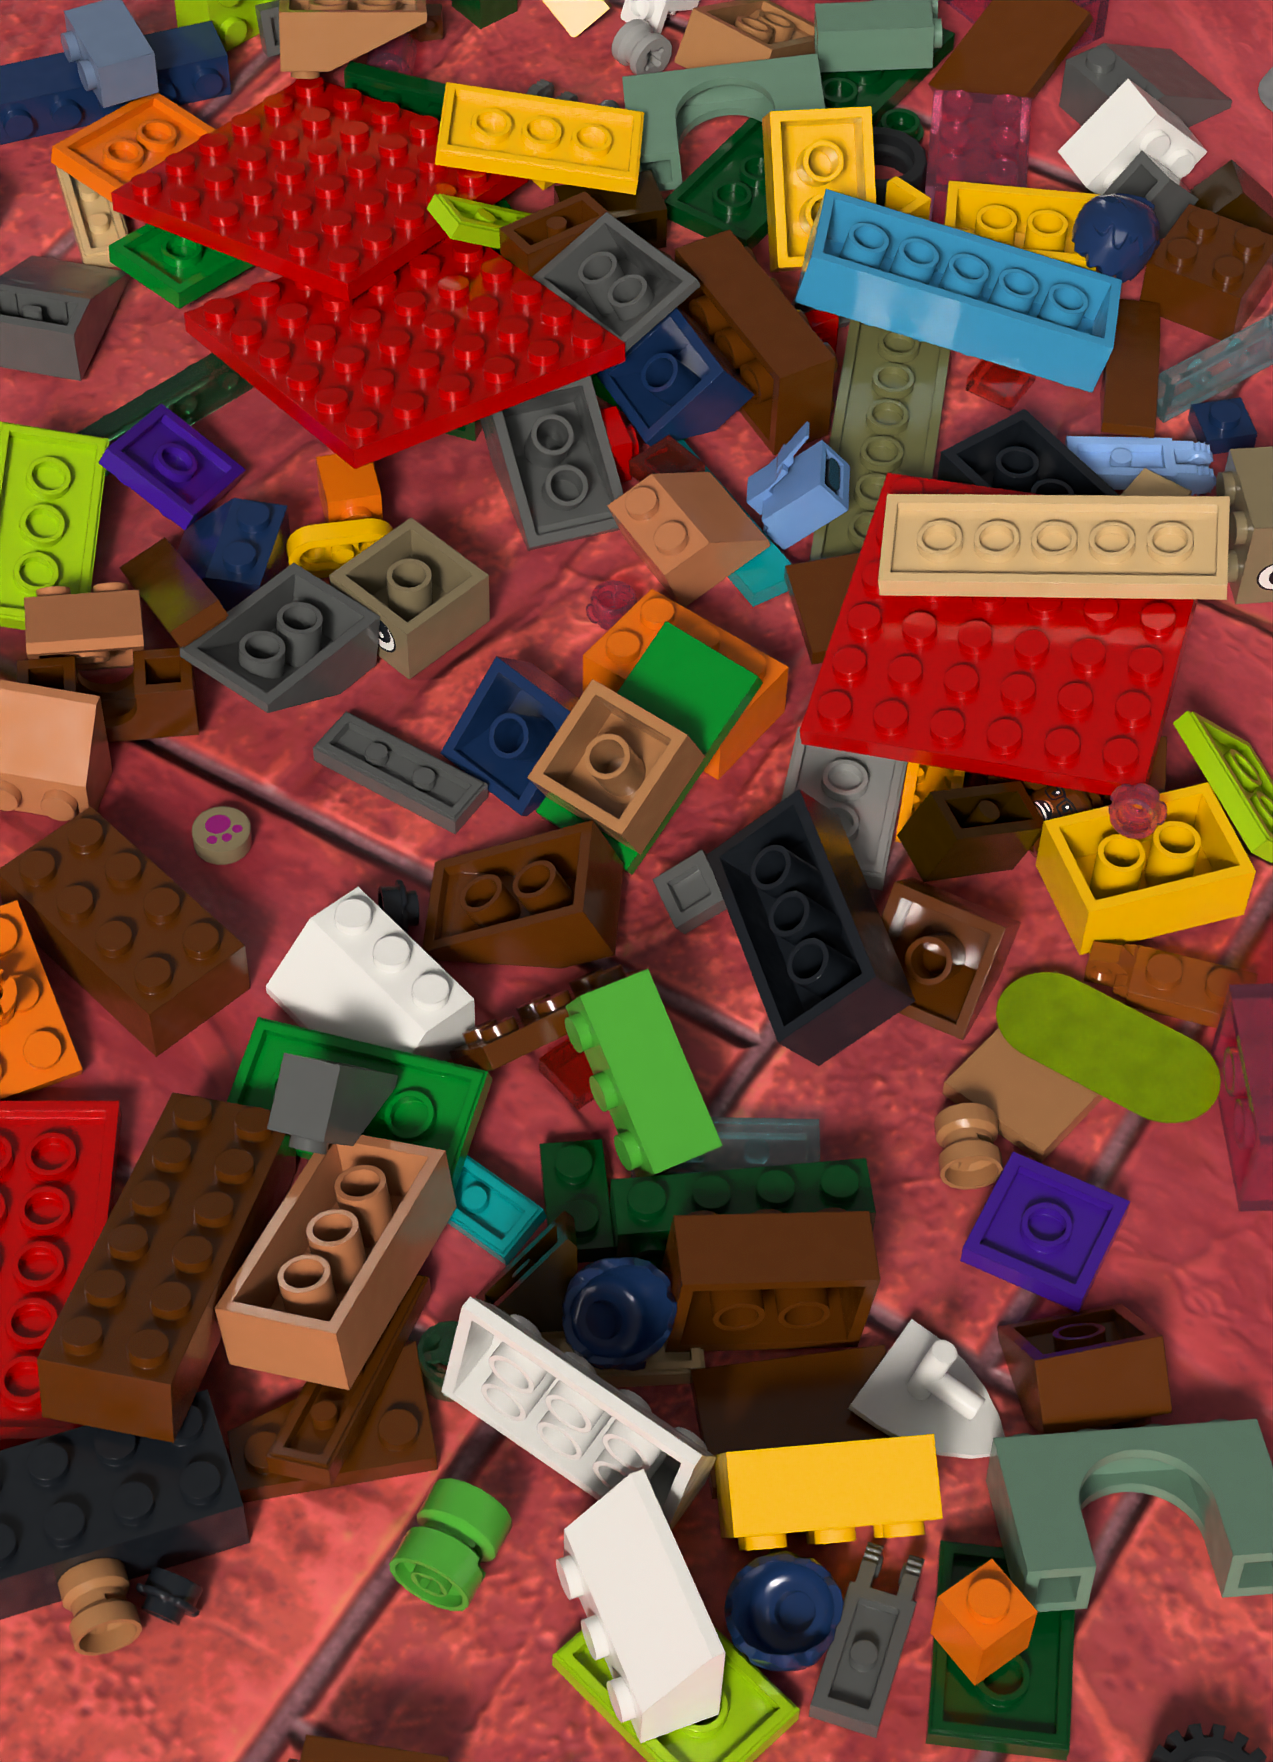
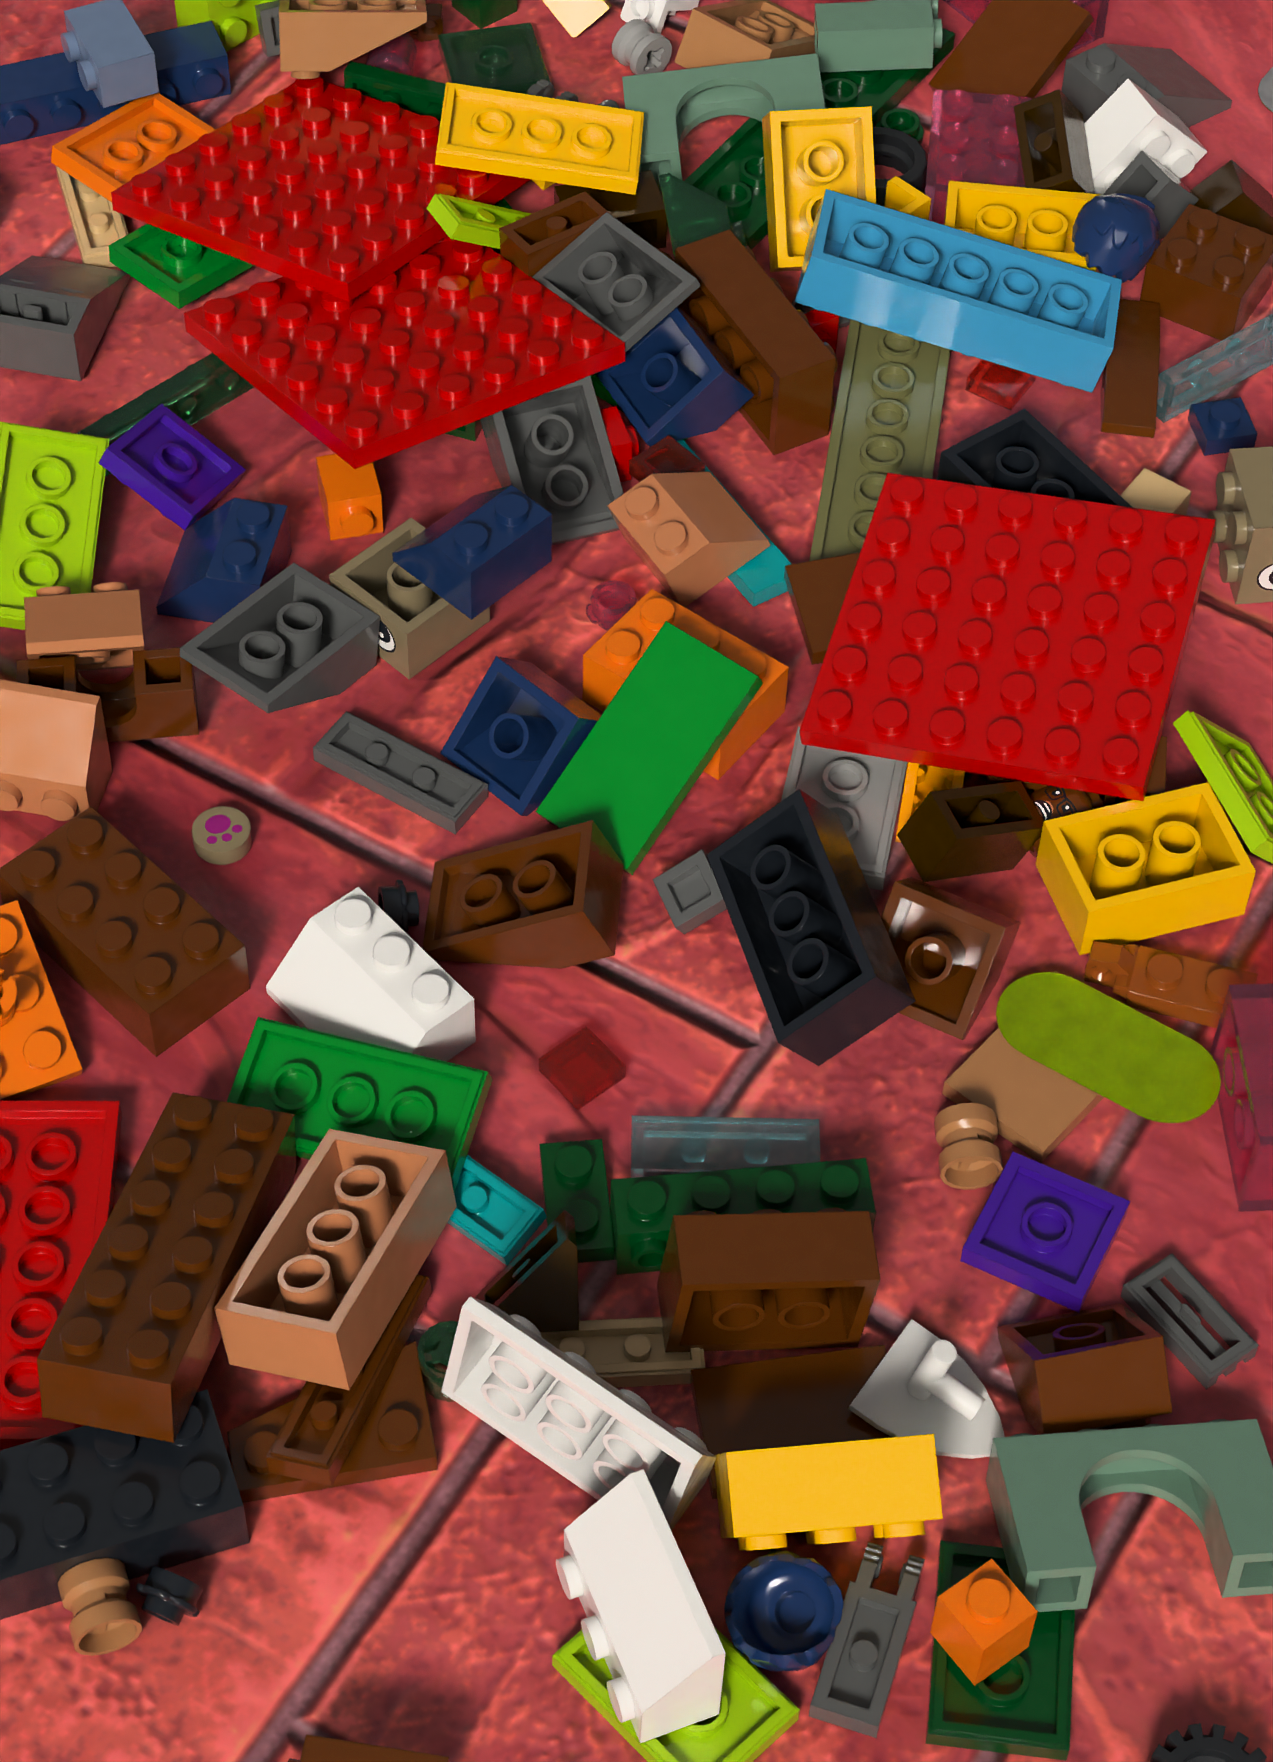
reddish brown tile [119,537,229,648] -> none
dark grey slope [267,1053,398,1155] -> none
yellow plate [286,518,394,578] -> none
bright green wheel [389,1478,512,1611] -> none
reddish brown plate [449,964,646,1071] -> none
medium nougat brick [527,679,705,855] -> none
dark blue hair [562,1257,677,1371] -> none
bright green brick [565,969,723,1177] -> none
medium blue piece [746,421,850,550] -> none
tan plate [878,494,1230,600] -> none
light blue hinge [1065,436,1216,496] -> none
clear pink plate [1108,783,1167,839] -> none
none -> dark blue slope [392,485,552,620]
none -> clear green tile [438,23,551,94]
none -> clear green slope [659,173,749,259]
none -> dark brown brick [1014,89,1095,194]
none -> dark grey tile [1120,1253,1259,1390]

